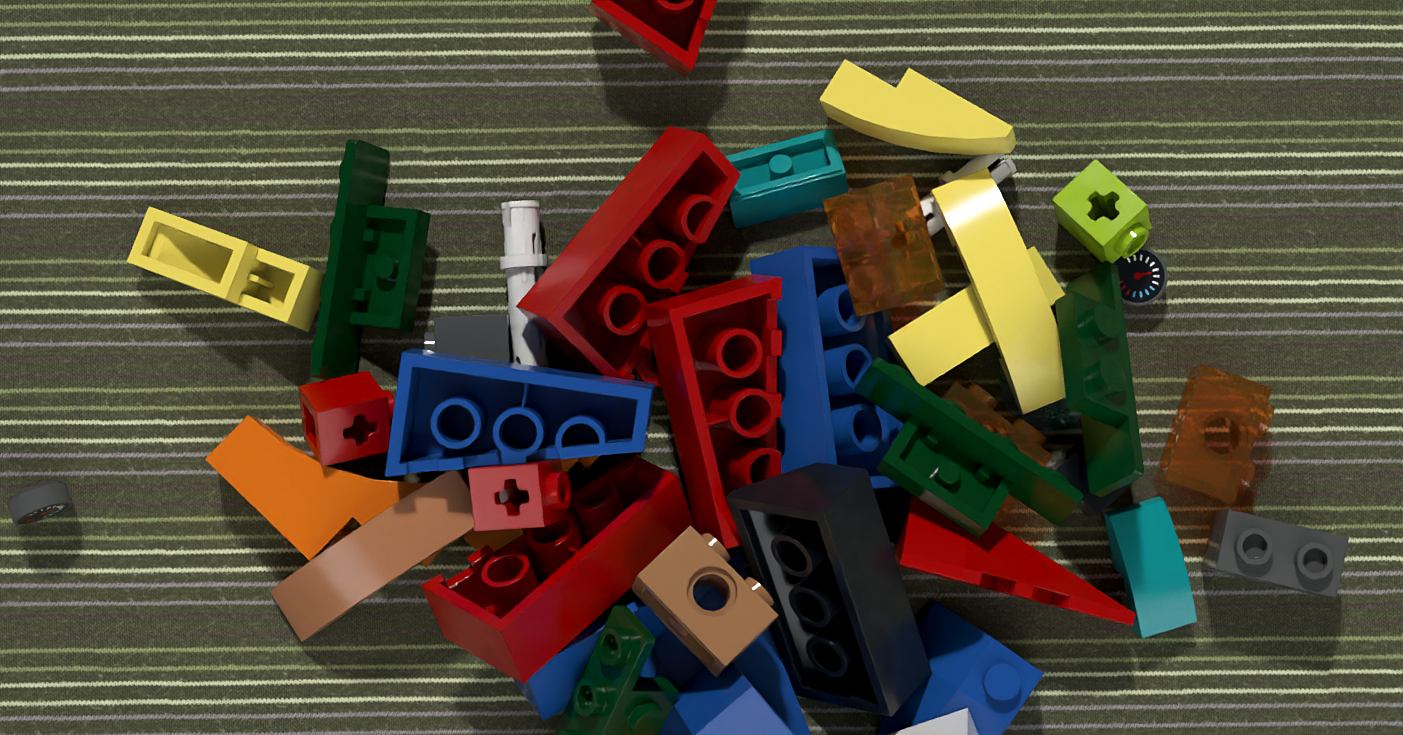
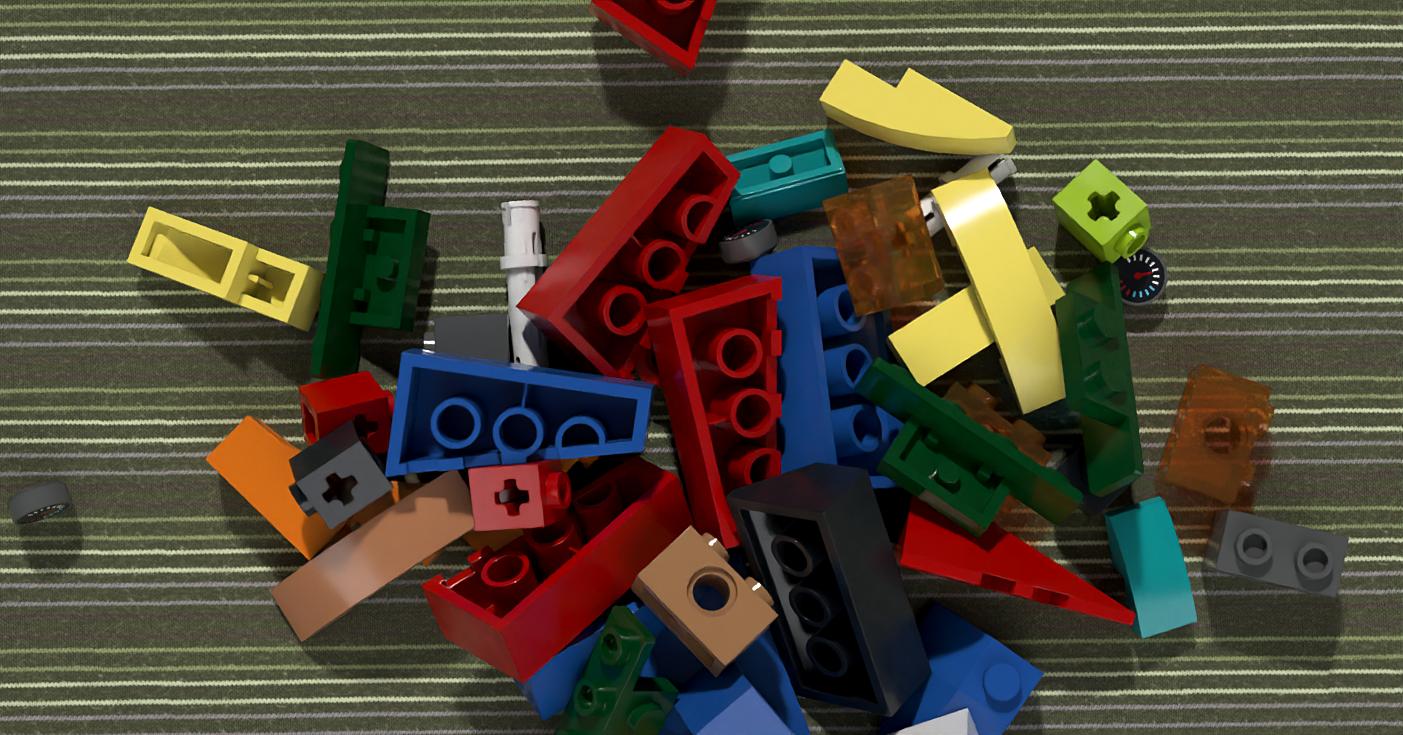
none -> black brick [288,419,393,529]
none -> dark grey tile [716,219,779,264]

